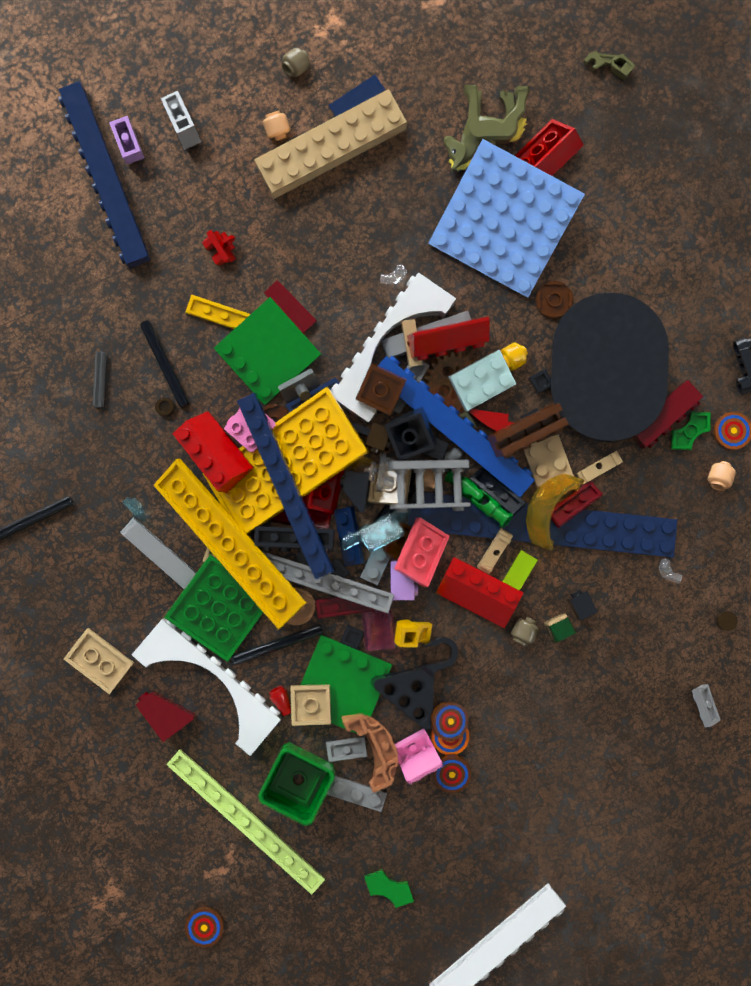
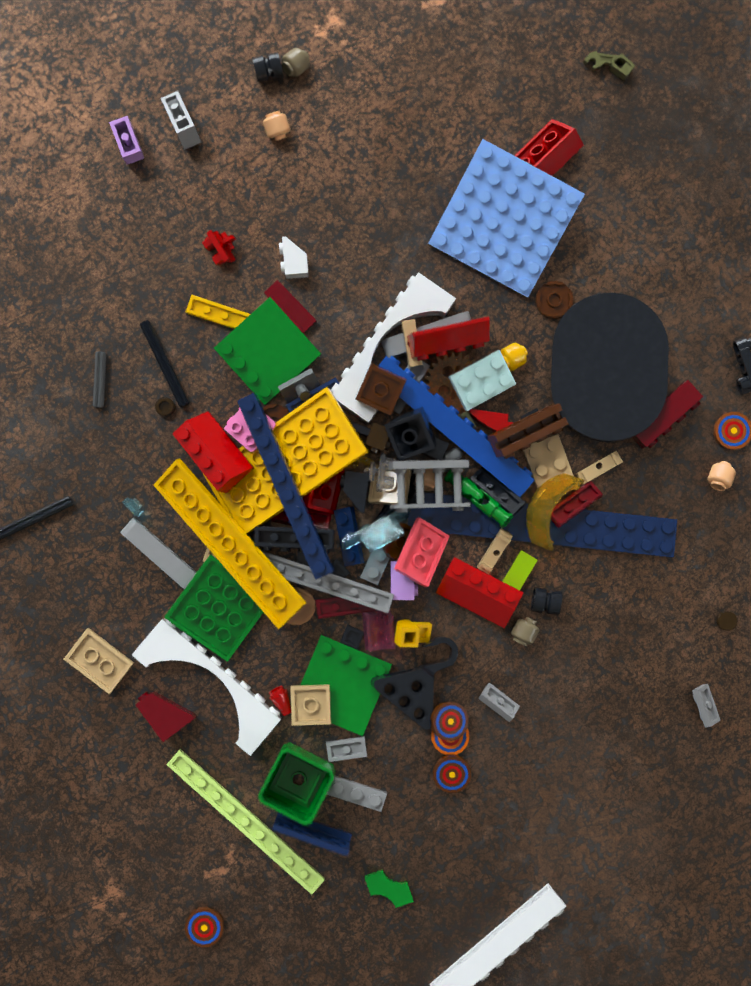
dark blue brick [58,81,151,268] -> none
black axle [231,624,323,665] -> none
tan brick [254,89,407,199] -> none
dark blue tile [328,74,386,117] -> none
nougat windscreen [341,714,398,793] -> none
clear arm [380,265,406,284] -> none
bright pink bracket [395,728,443,784] -> none
olive animal [443,85,530,172] -> none
black tile [528,369,551,395] -> none
dark green piece [544,614,576,643] -> none
black brick [567,589,598,621] -> none
clear arm [659,559,682,584] -> none
green tile [671,412,711,450] -> none
none -> black wheel [252,52,284,82]
none -> dark blue fence [272,812,352,856]
none -> white slope [279,237,309,279]
none -> light grey plate [478,683,520,722]
none -> black wheel [531,587,563,616]

